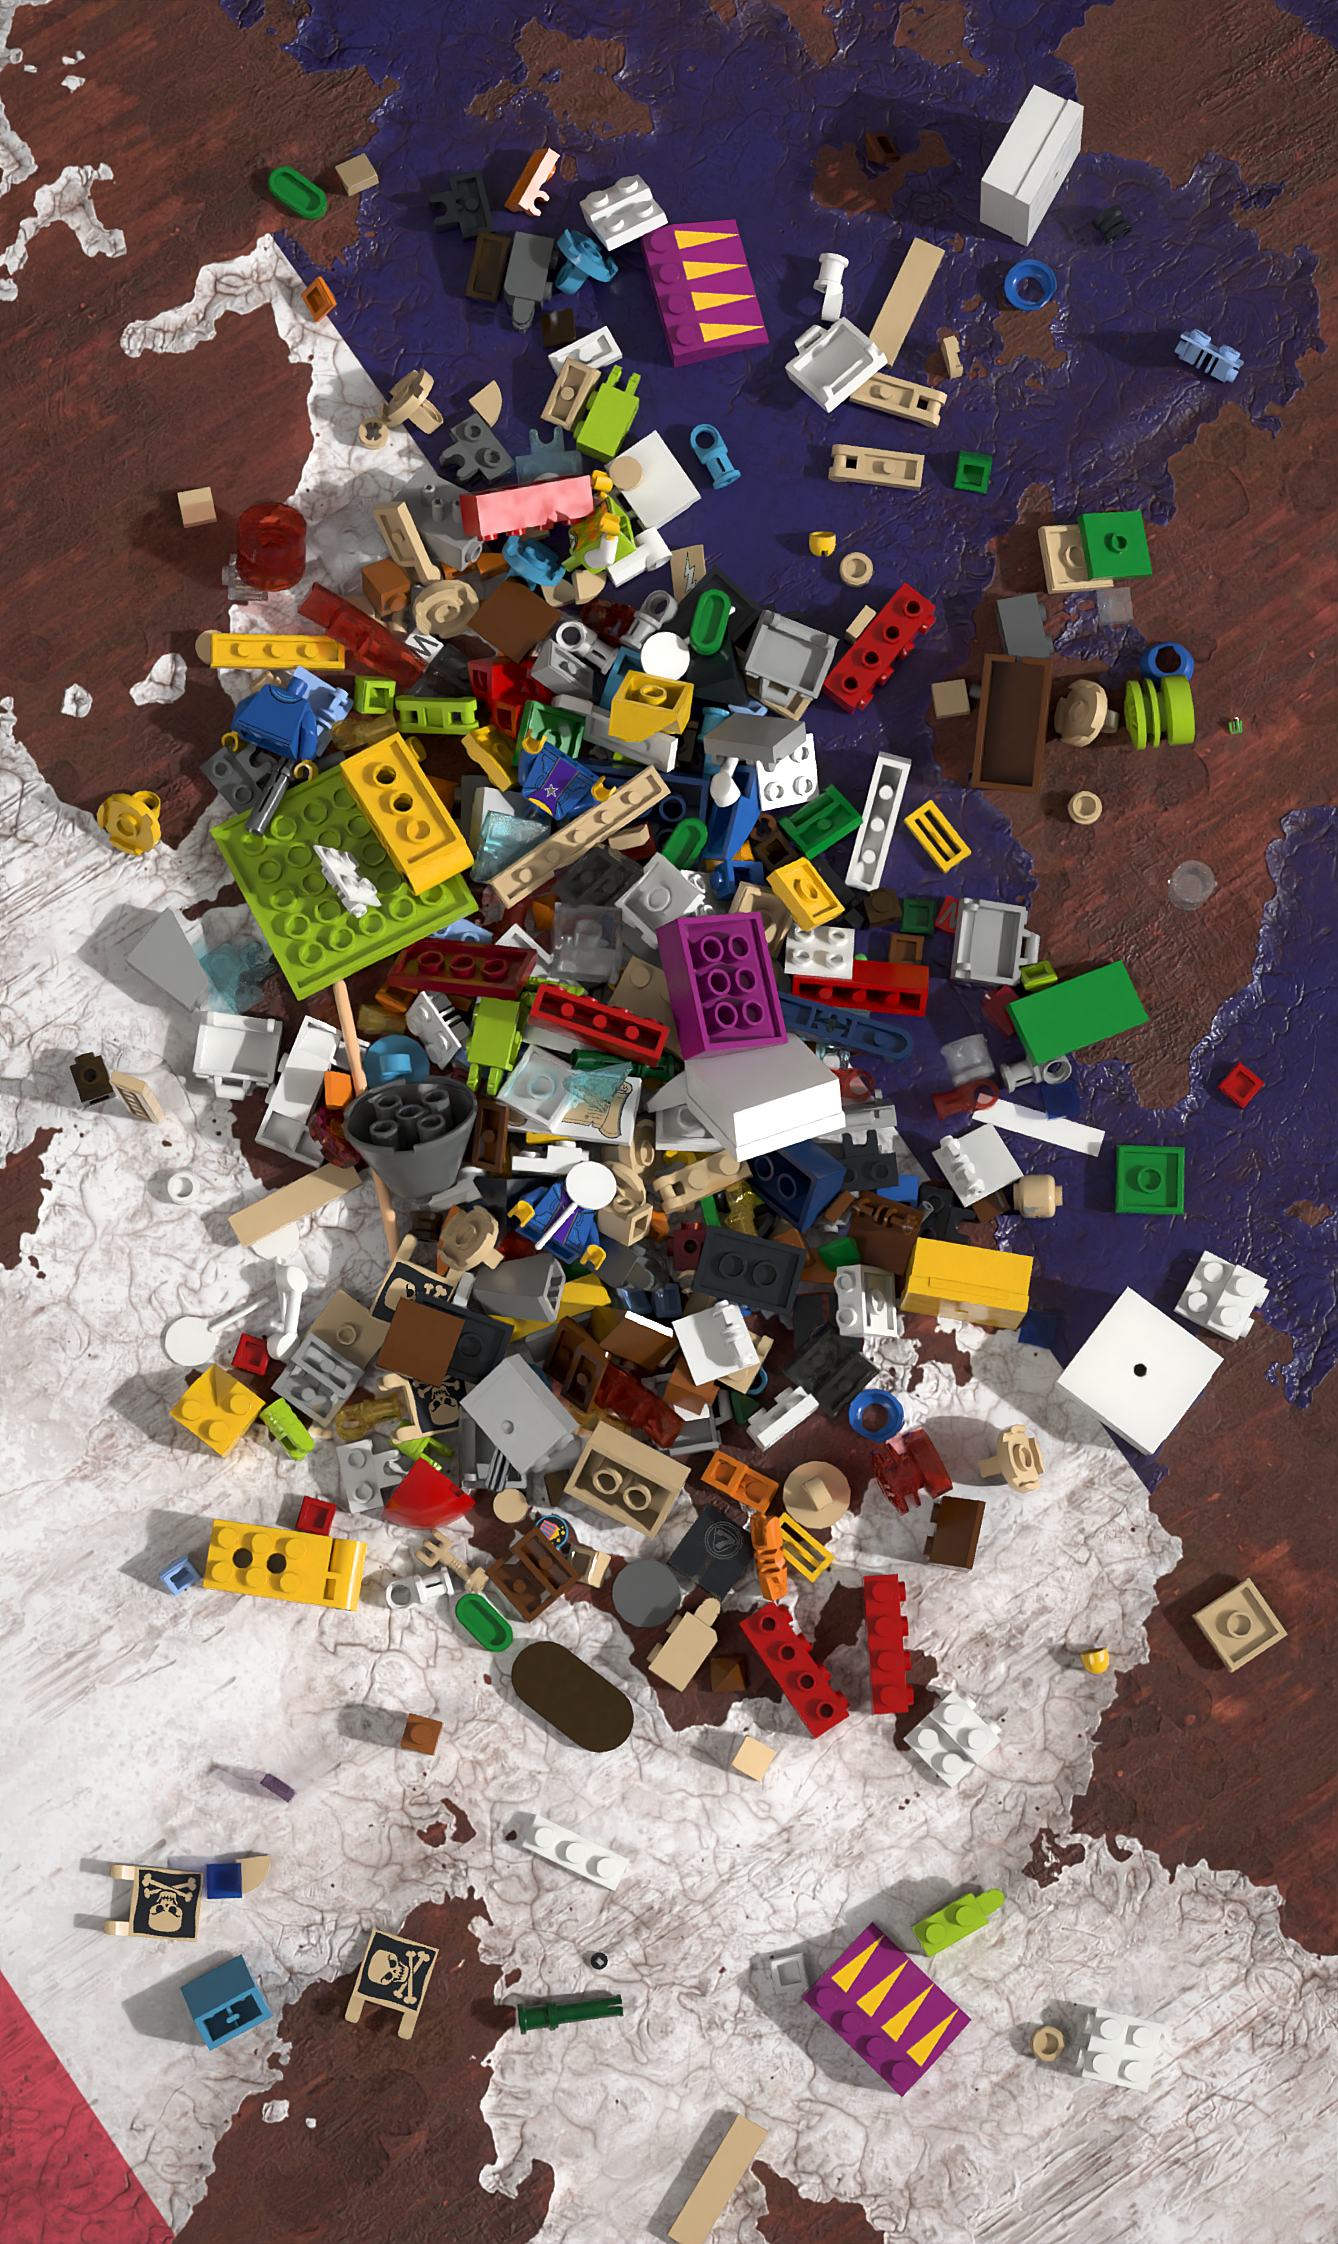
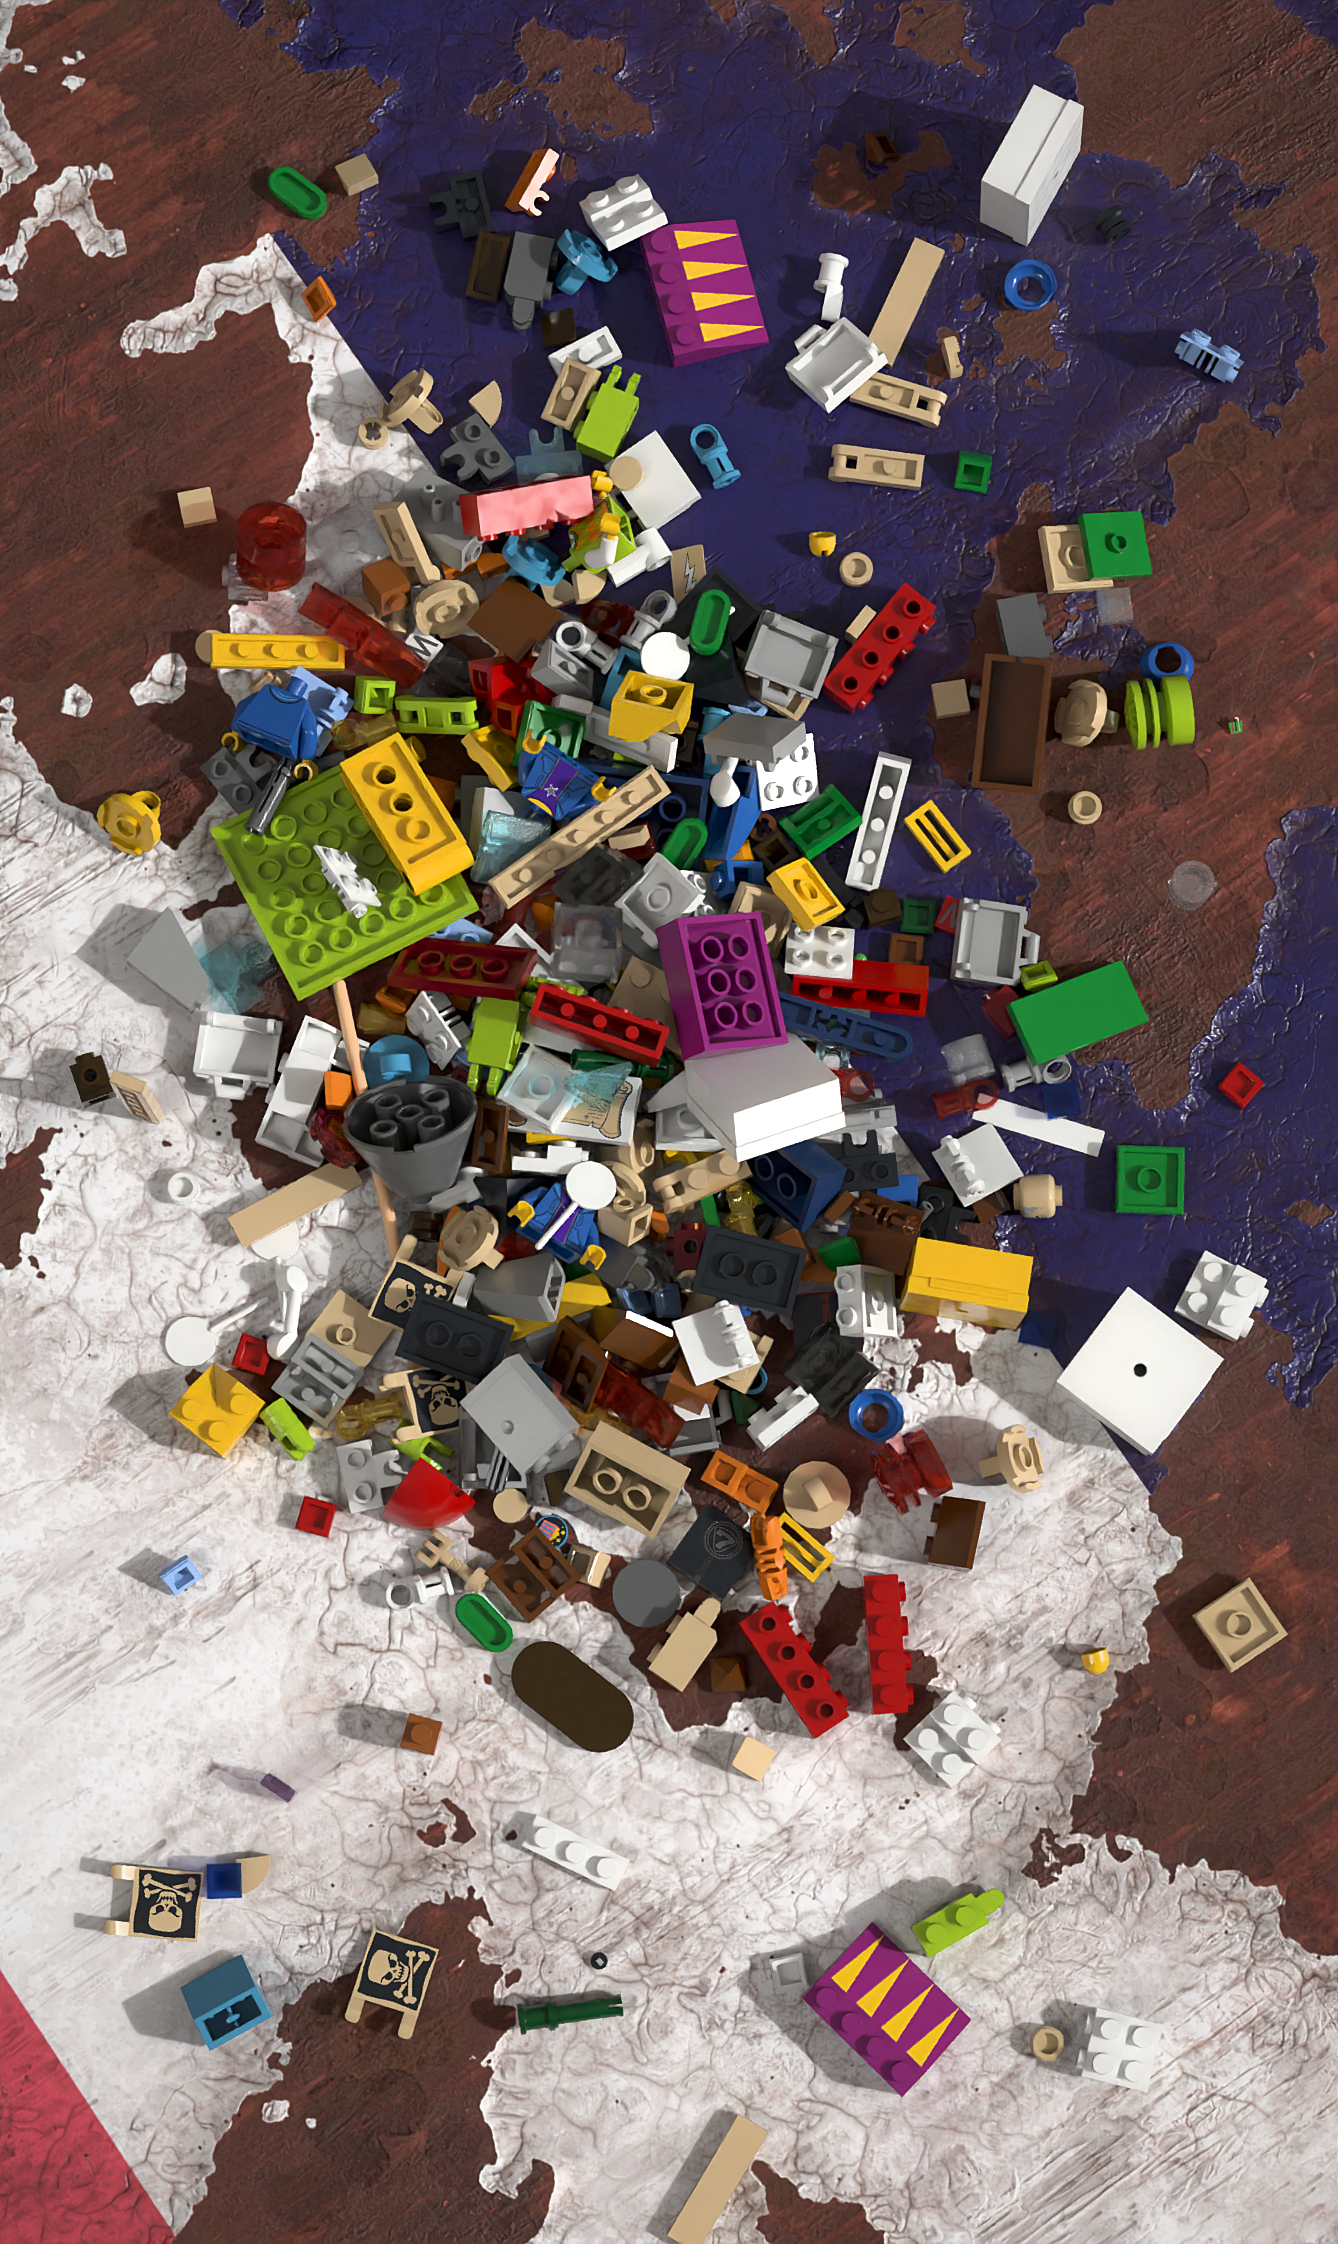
yellow hinge [203,1519,368,1612] -> none
reddish brown slope [375,1297,465,1389] -> none

